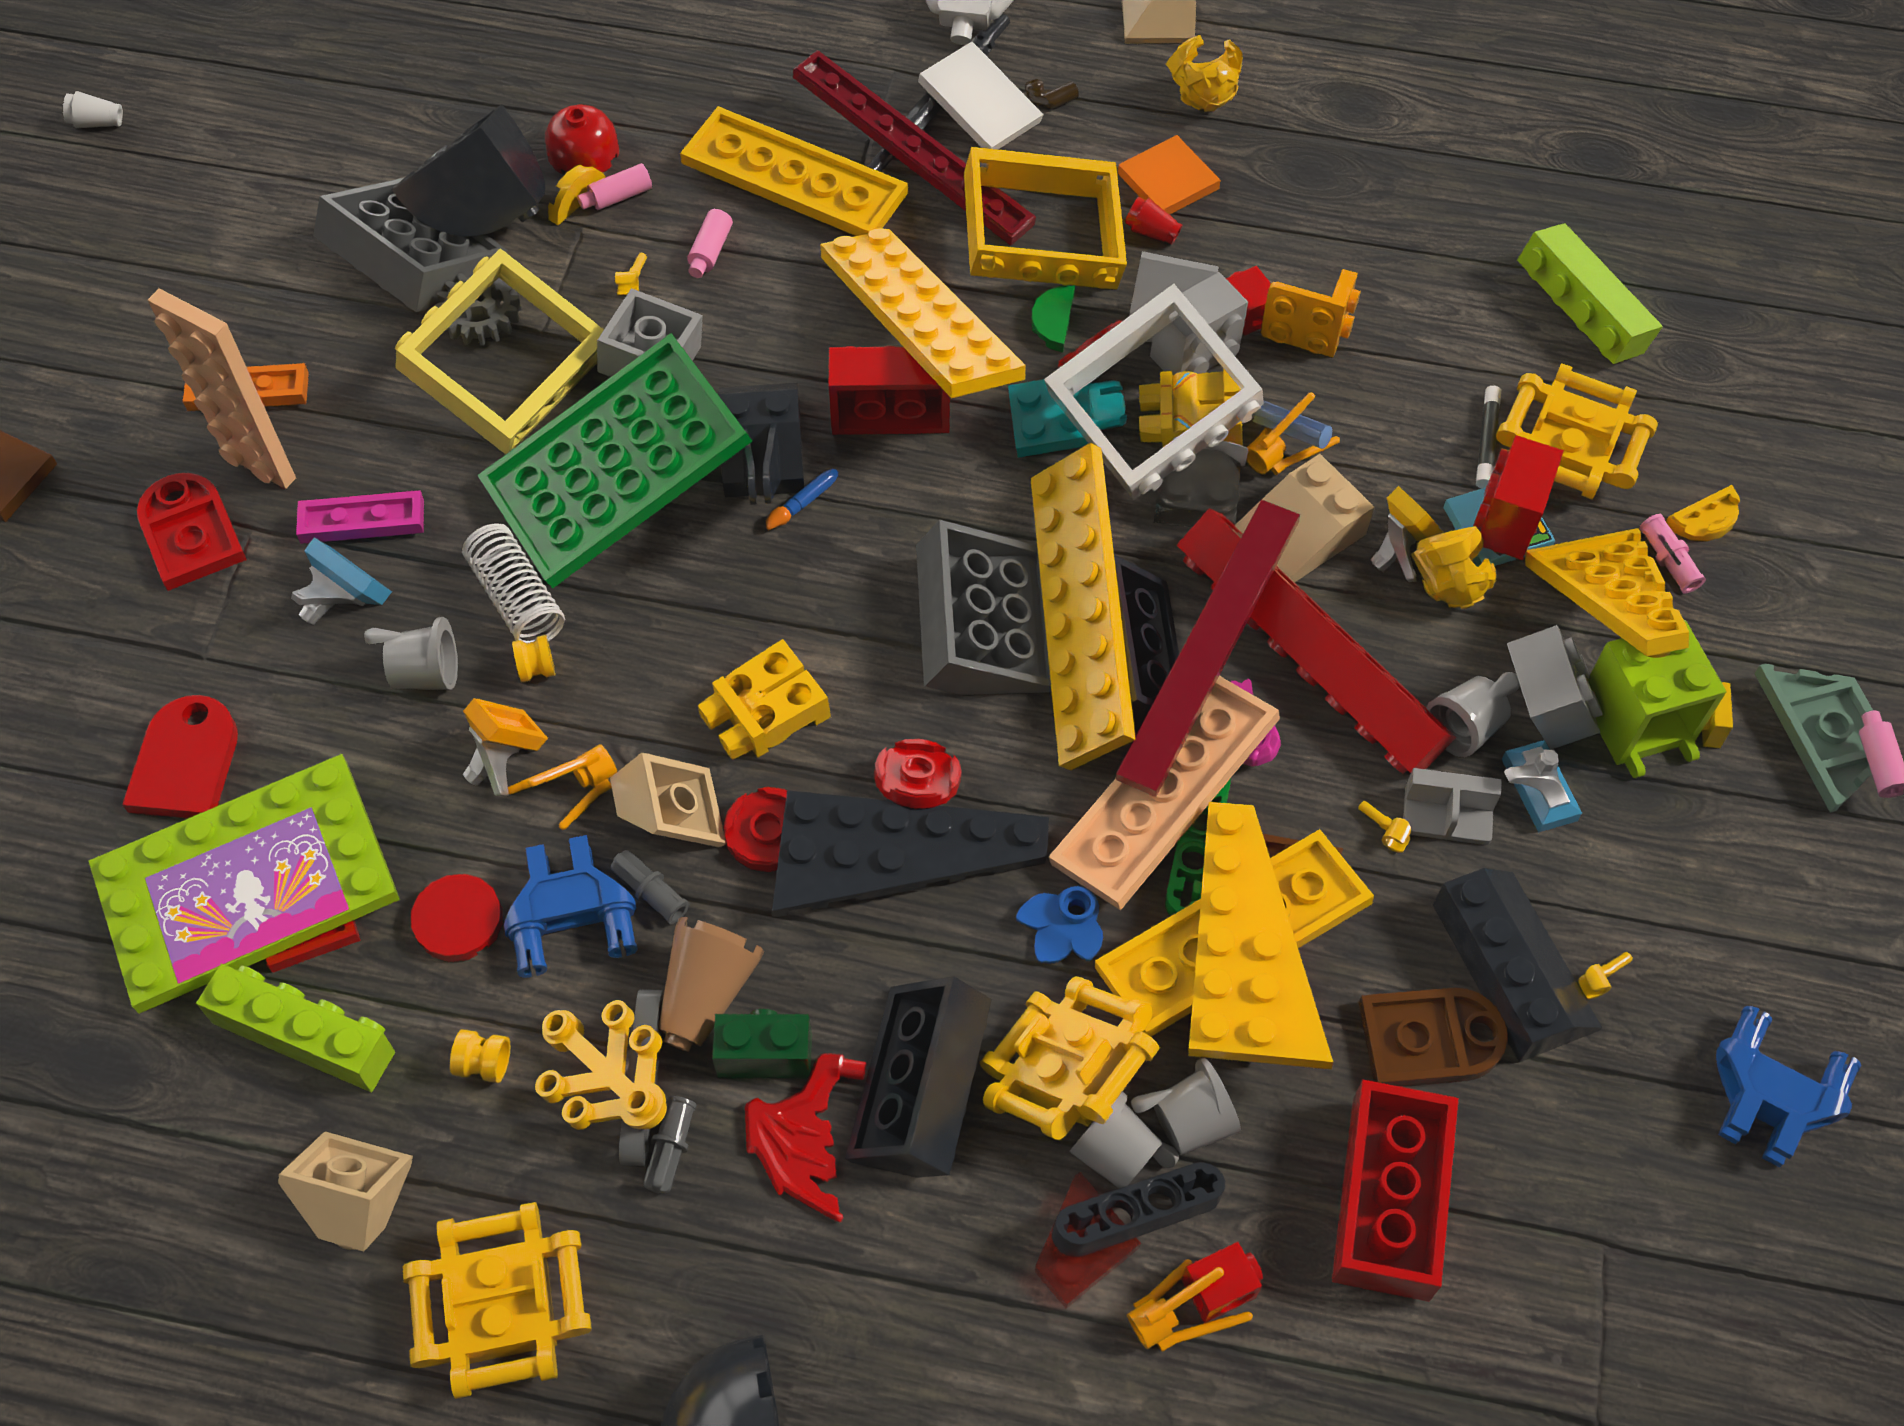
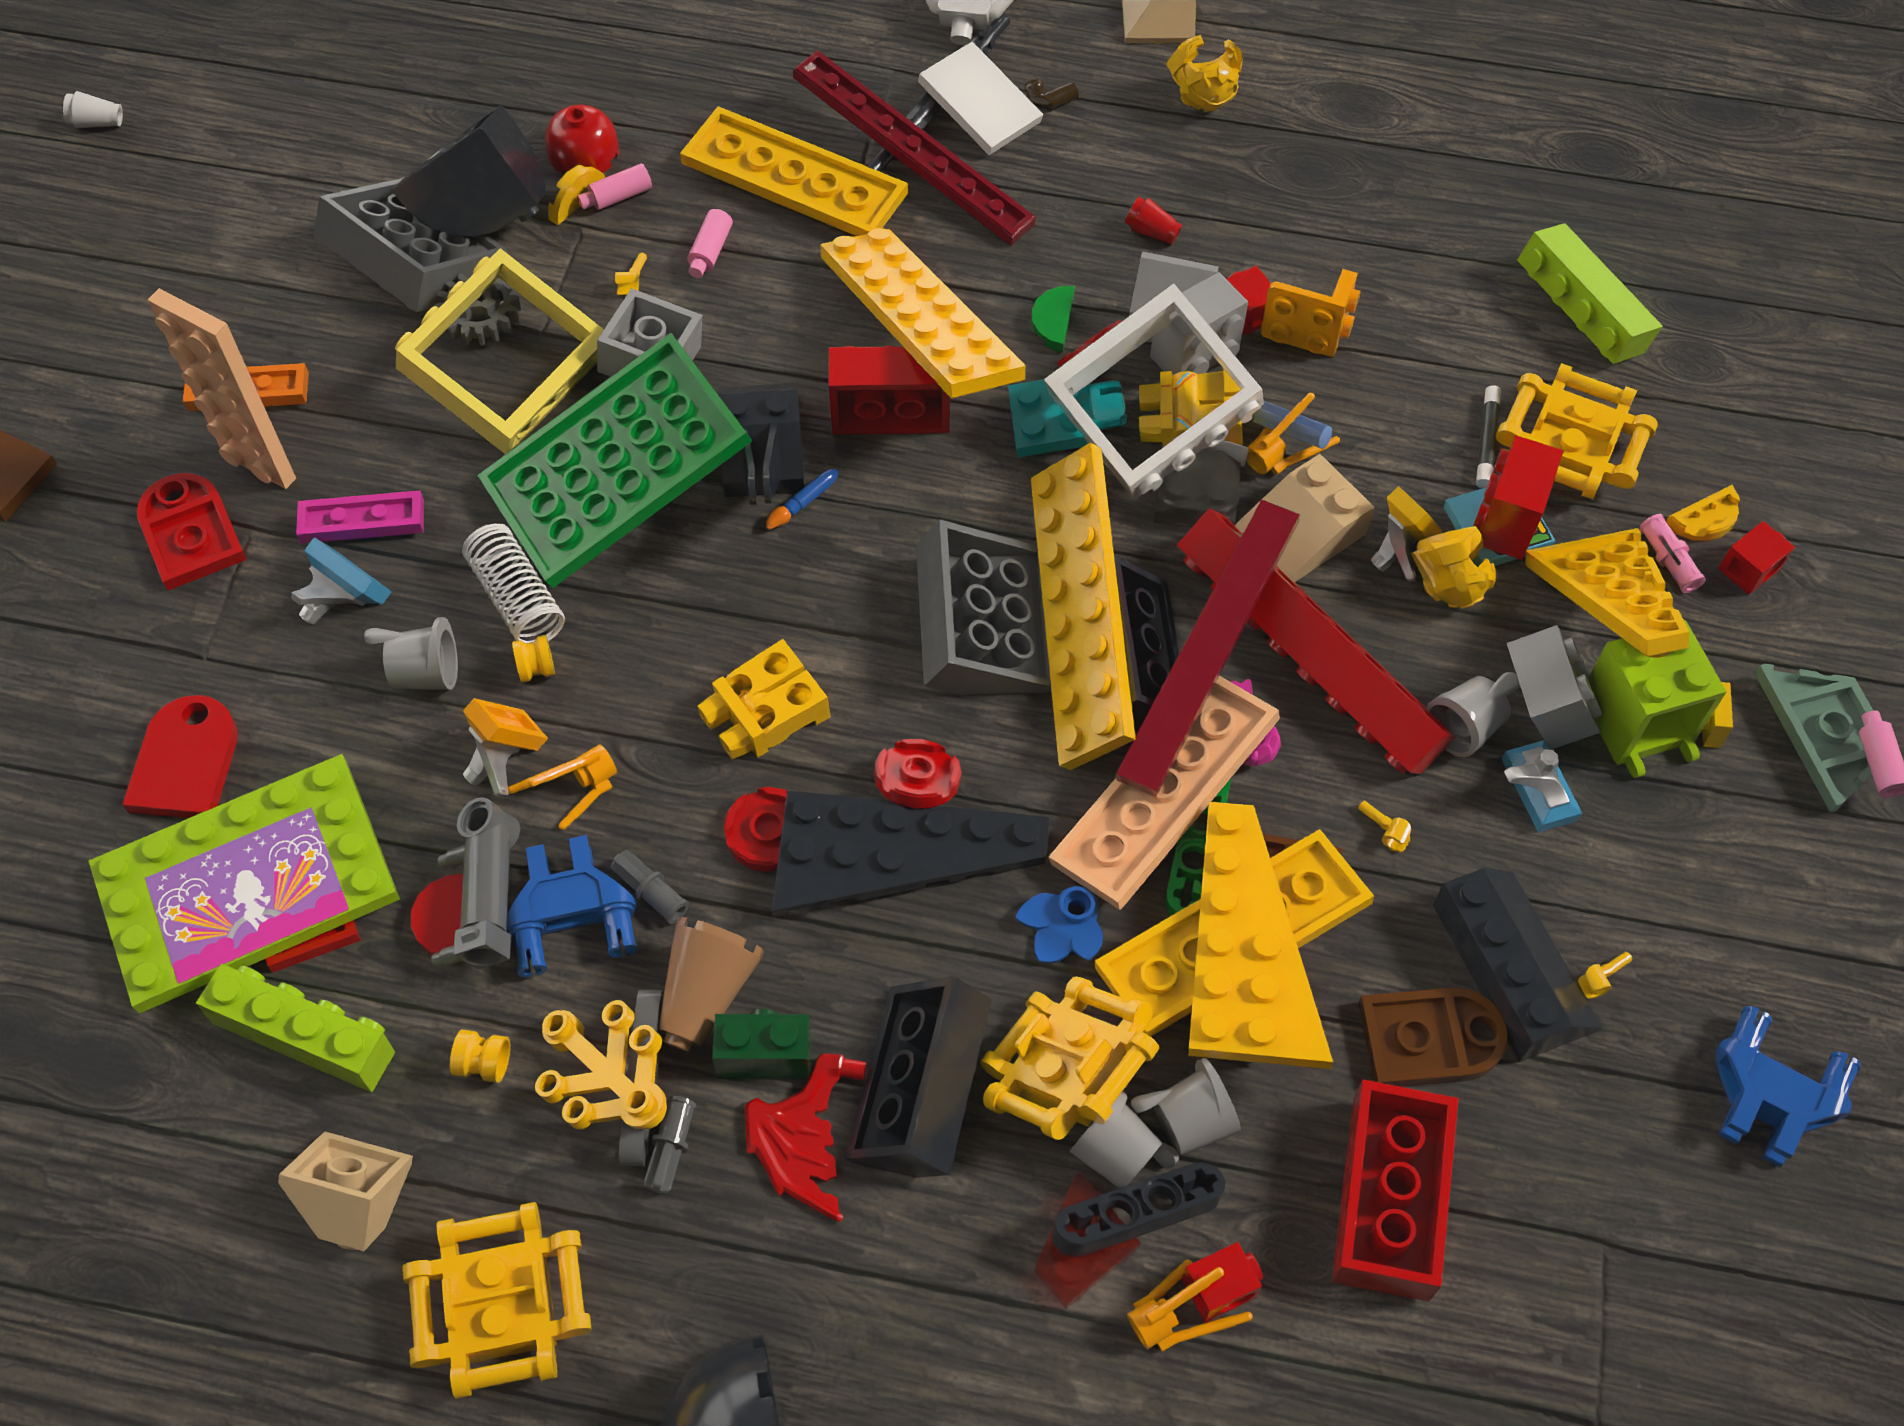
tan slope [610,753,726,847] -> none
yellow window [964,147,1127,289] -> none
orange tile [1118,135,1221,215] -> none
light grey panel [1403,768,1501,845] -> none
none -> dark grey piece [431,797,520,970]
none -> red brick [1718,521,1795,595]

